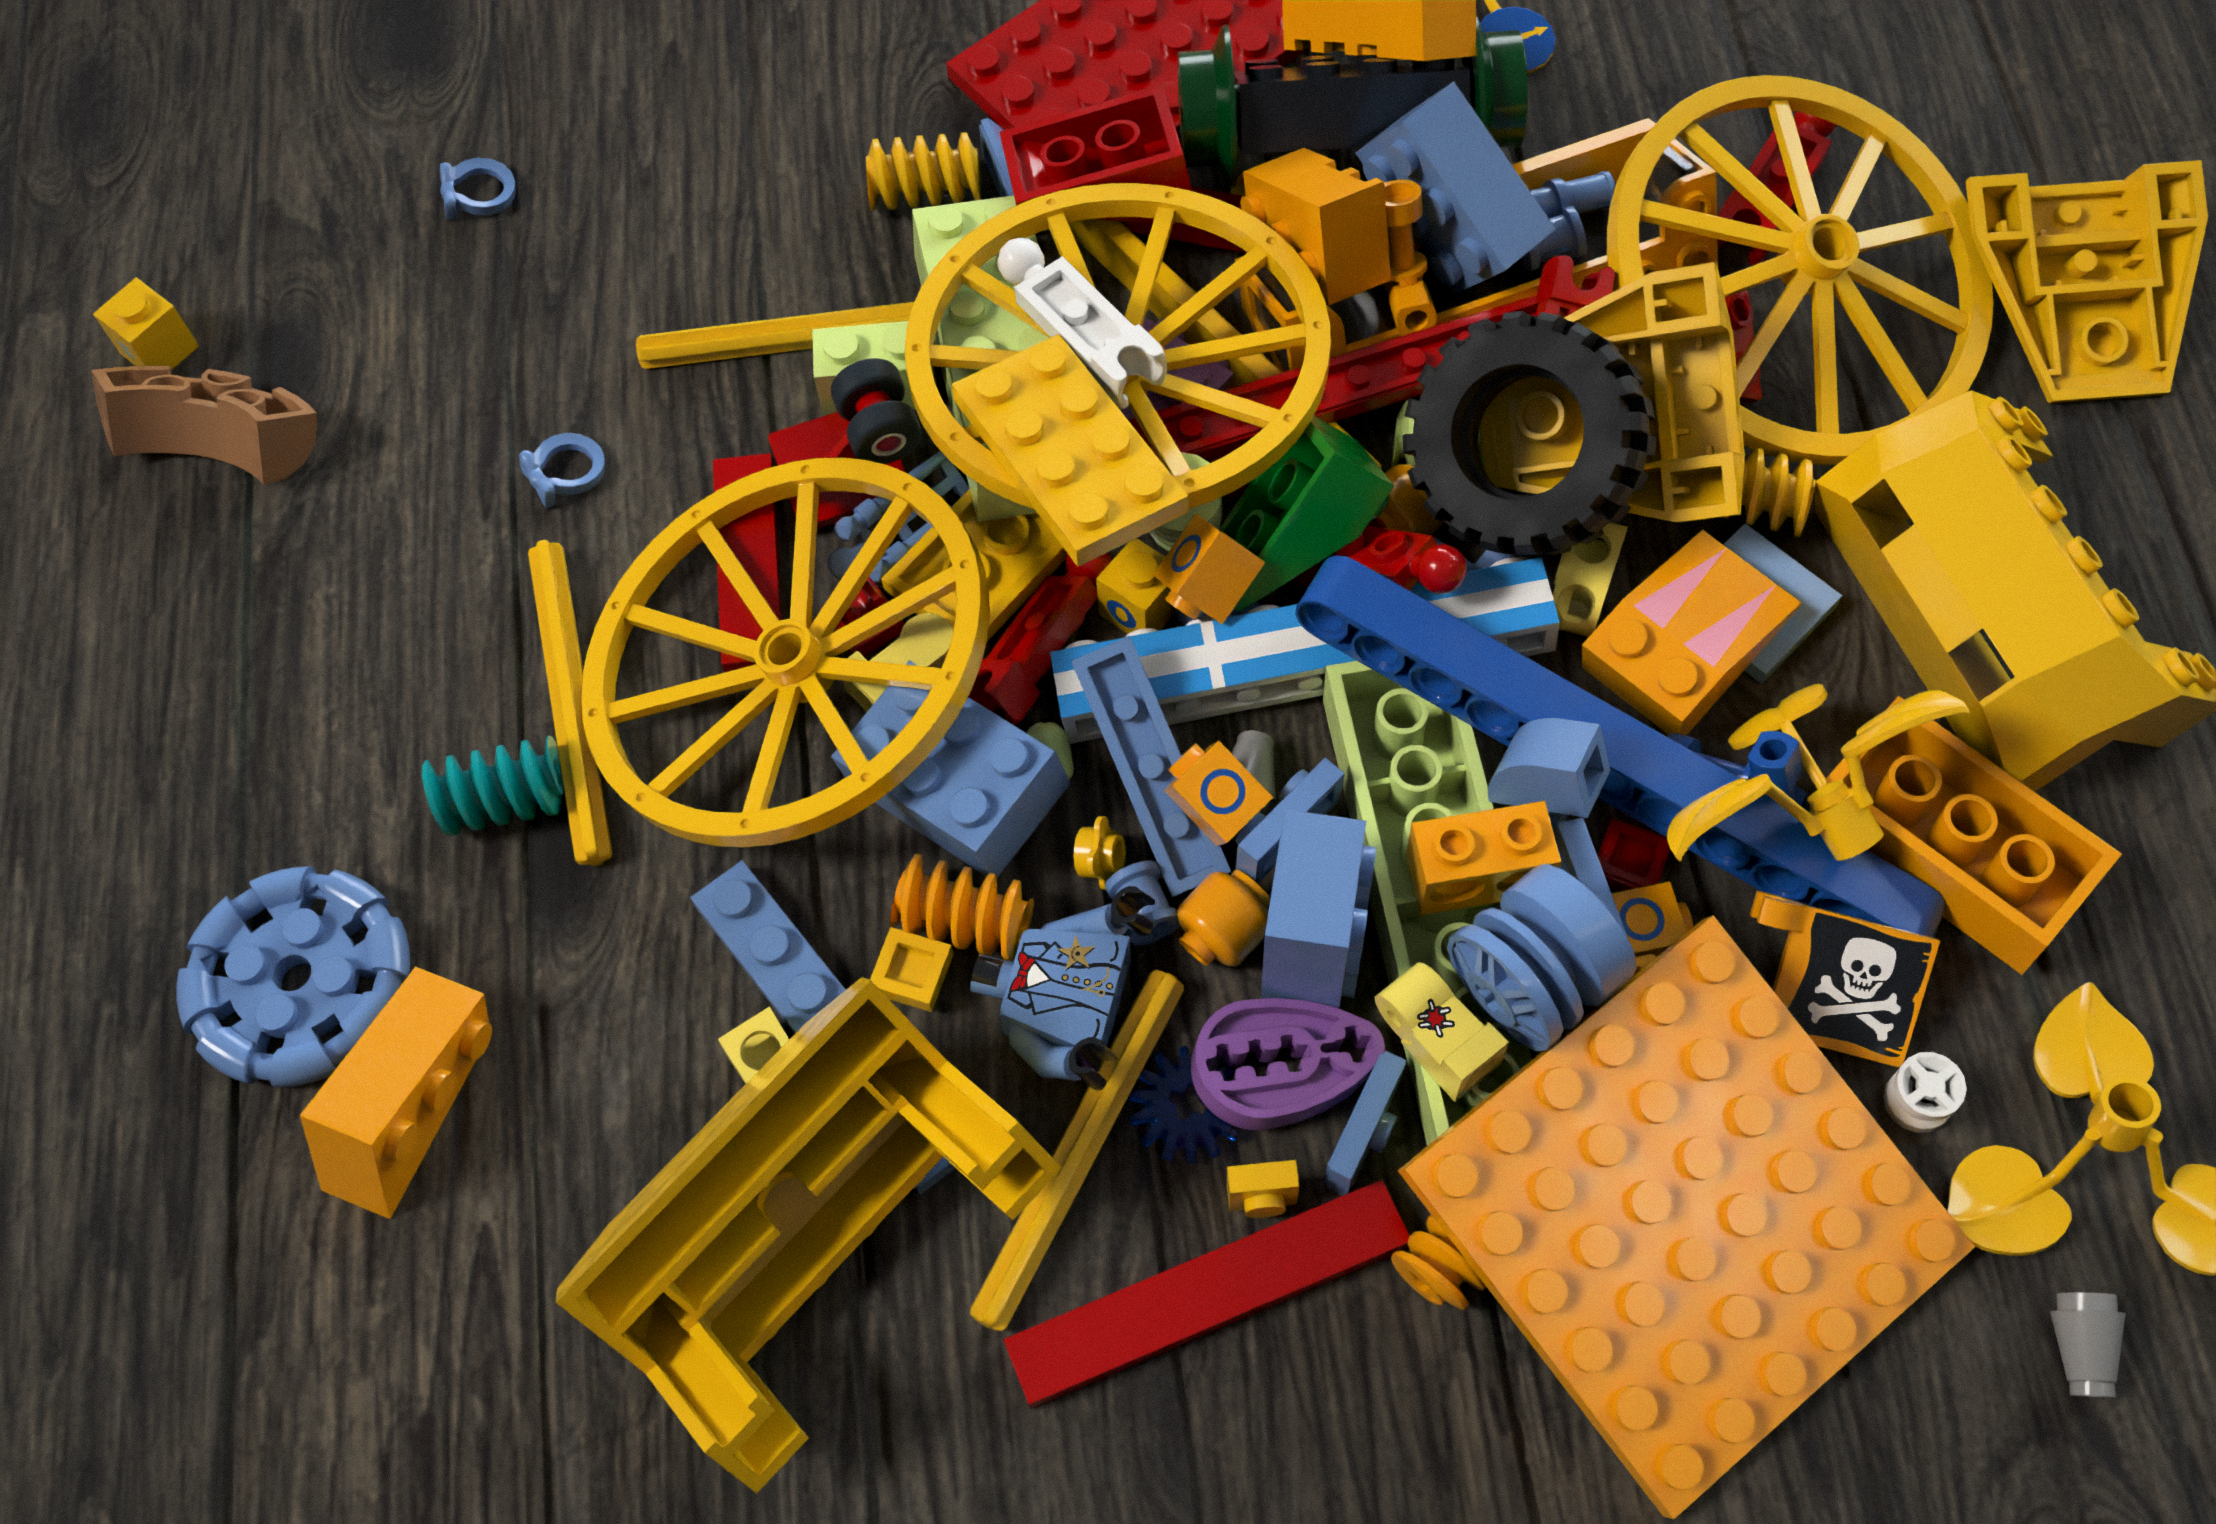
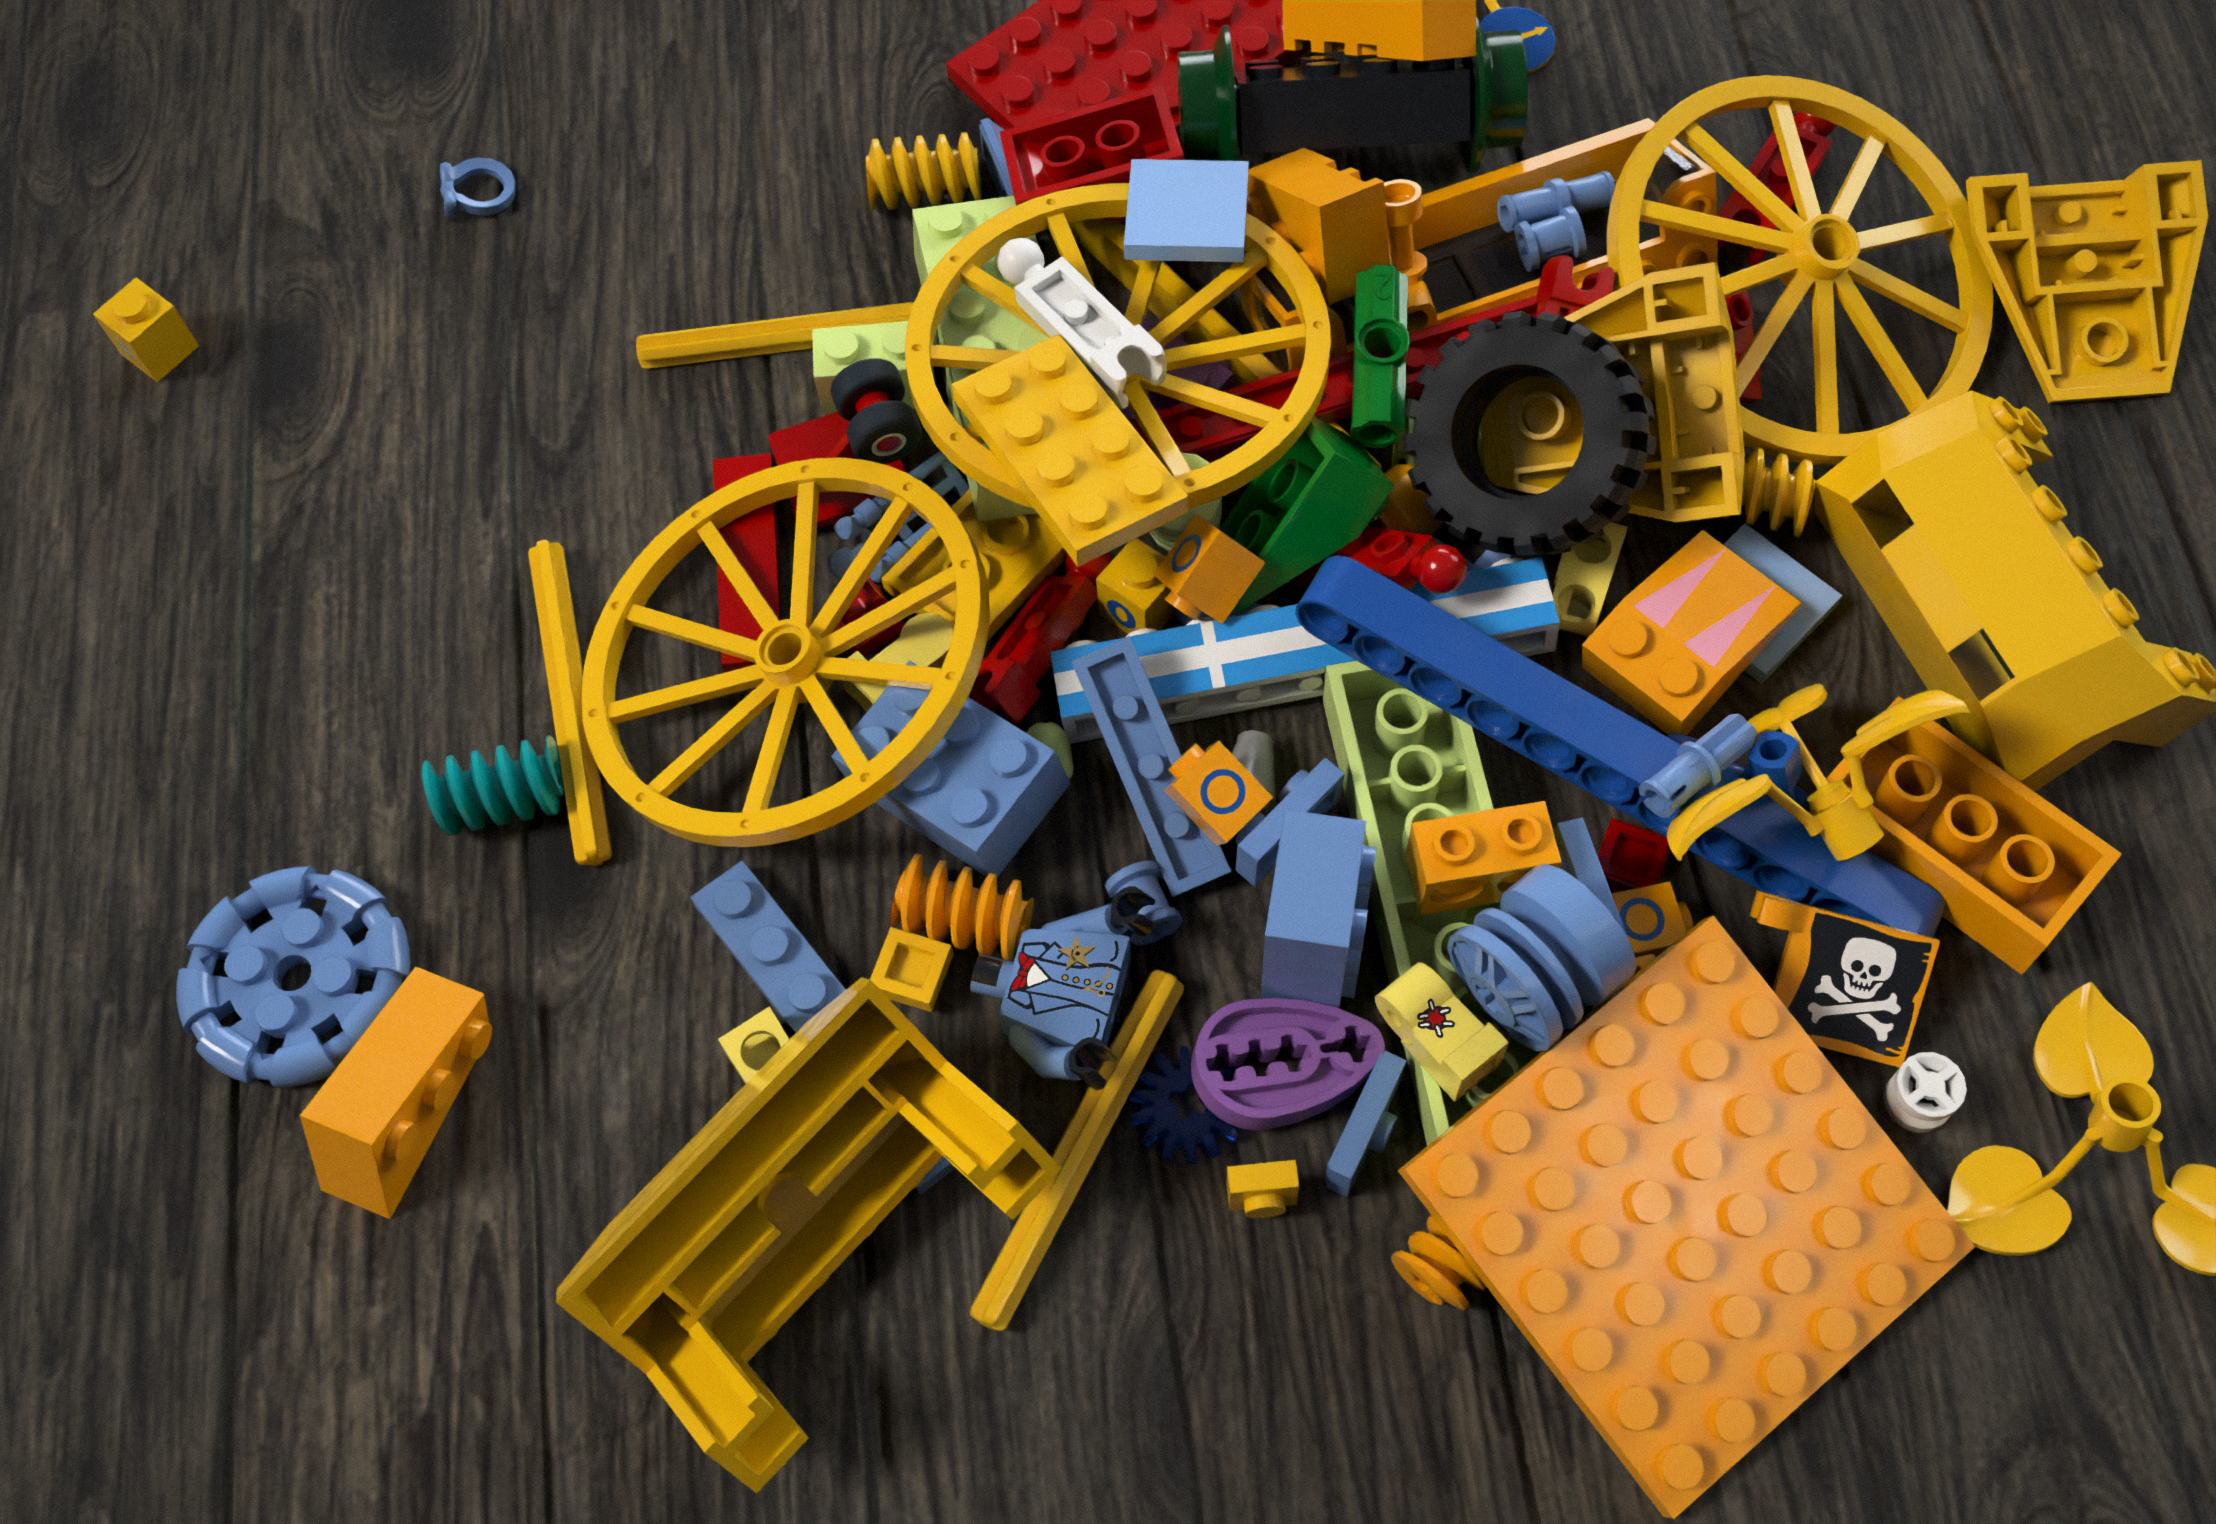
medium nougat brick [91,366,318,486] -> none
medium blue piece [519,433,605,508] -> none
red tile [1003,1179,1410,1409] -> none
yellow plate [1073,816,1126,890] -> none
light orange head [1177,869,1270,967] -> none
medium blue brick [1355,82,1556,294] -> none
medium blue brick [1488,718,1611,832] -> none
light grey cone [2050,1292,2126,1398] -> none
none -> light blue tile [1124,159,1249,262]
none -> green piece [1350,264,1410,448]
none -> medium blue axle [1639,714,1757,818]

